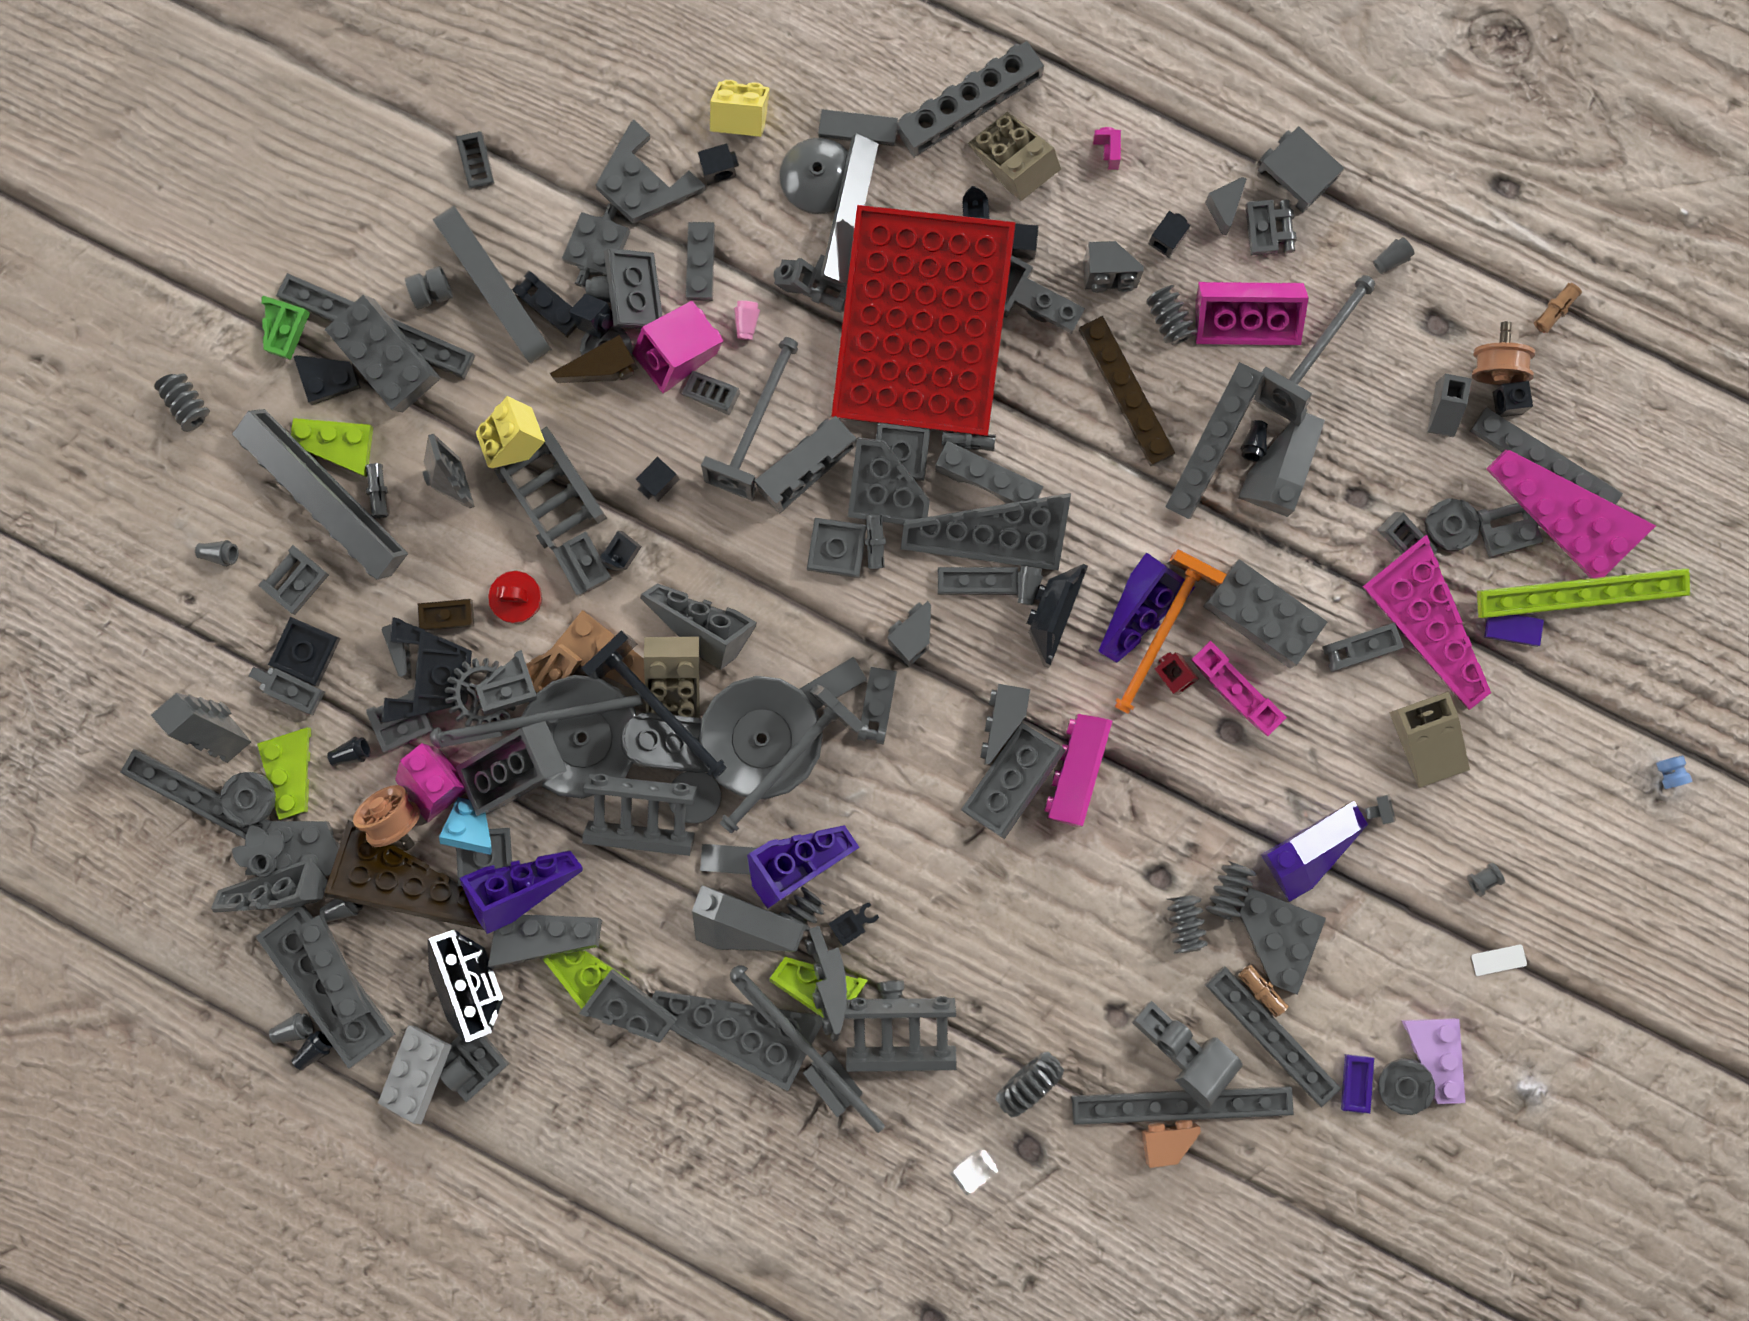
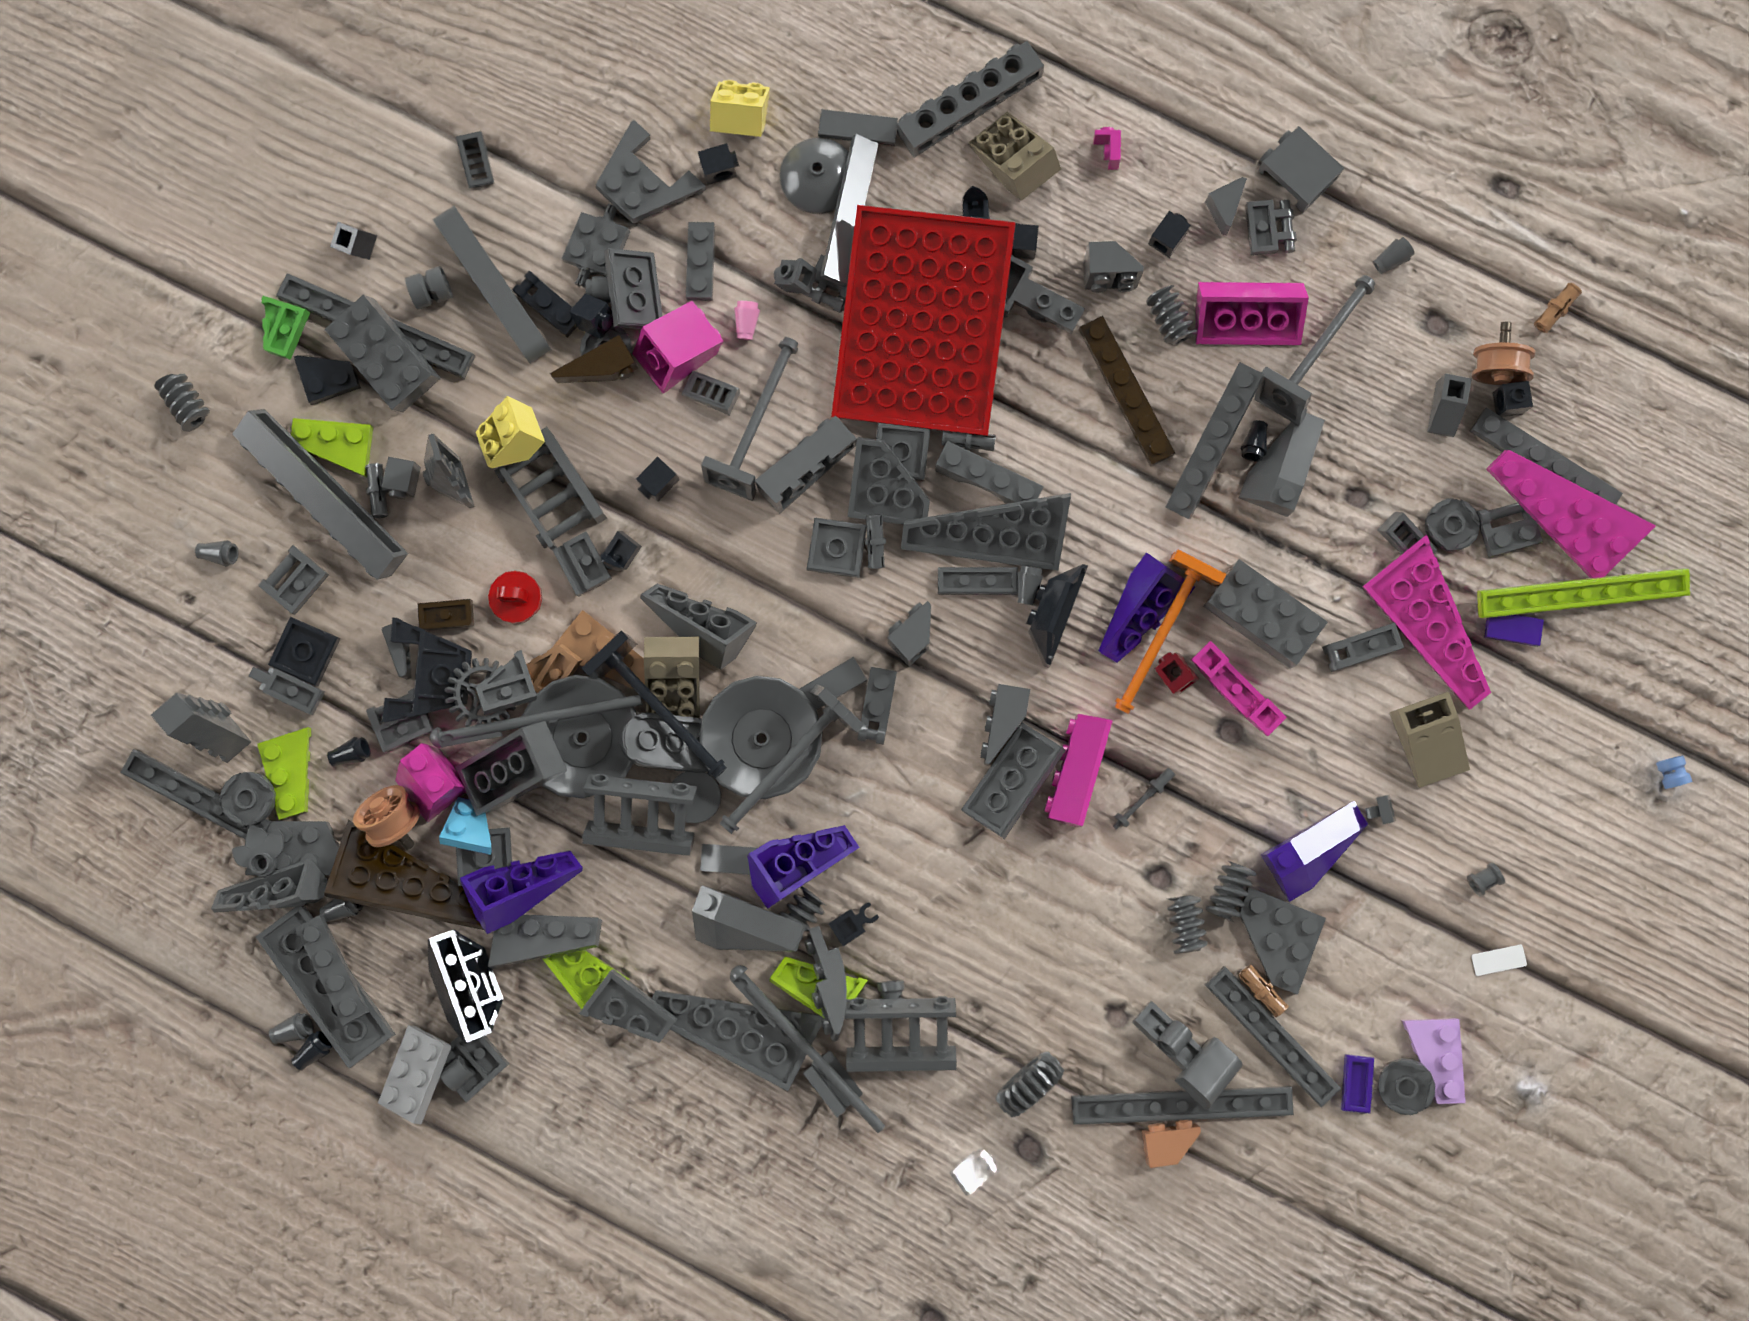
none -> black brick [330,222,378,260]
none -> dark grey brick [382,457,421,500]
none -> dark grey piece [1113,768,1175,830]

